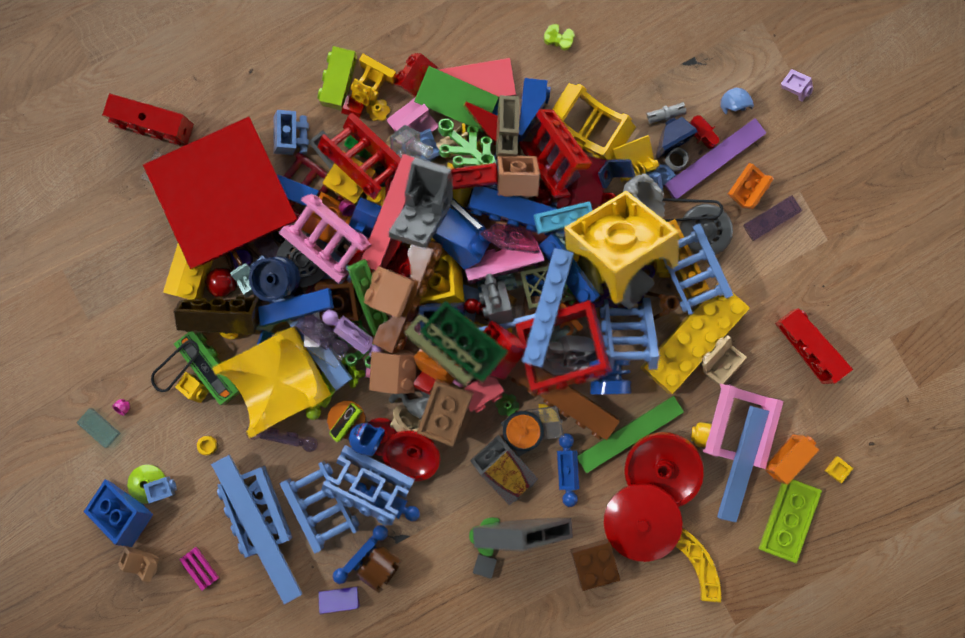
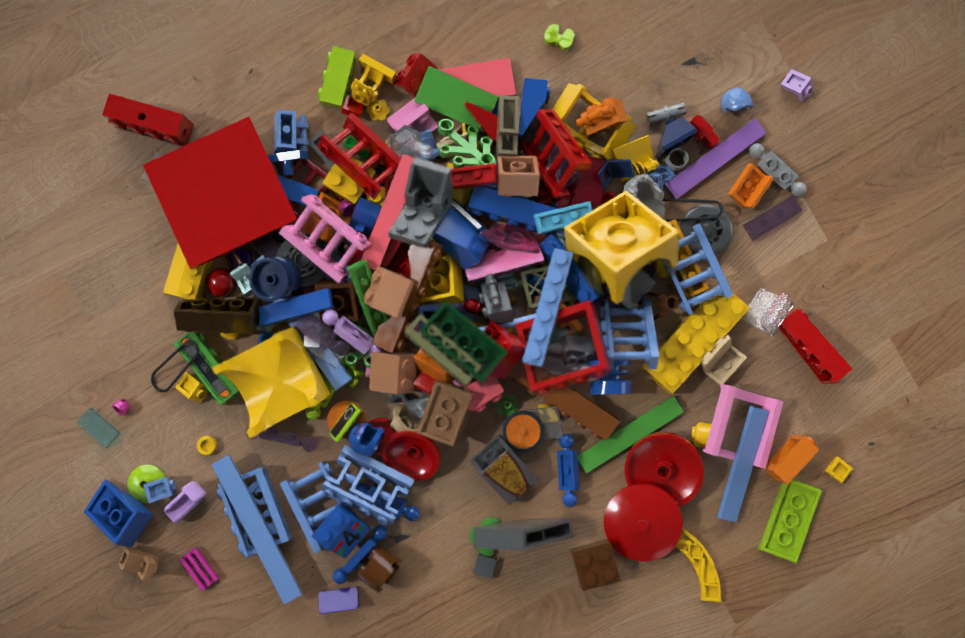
none -> lavender animal [164,481,207,523]
none -> blue tile [268,150,309,176]
none -> blue slope [311,502,371,558]
none -> orange brick [576,97,628,136]
none -> clear bracket [741,288,794,336]
none -> light grey plate [749,143,807,197]

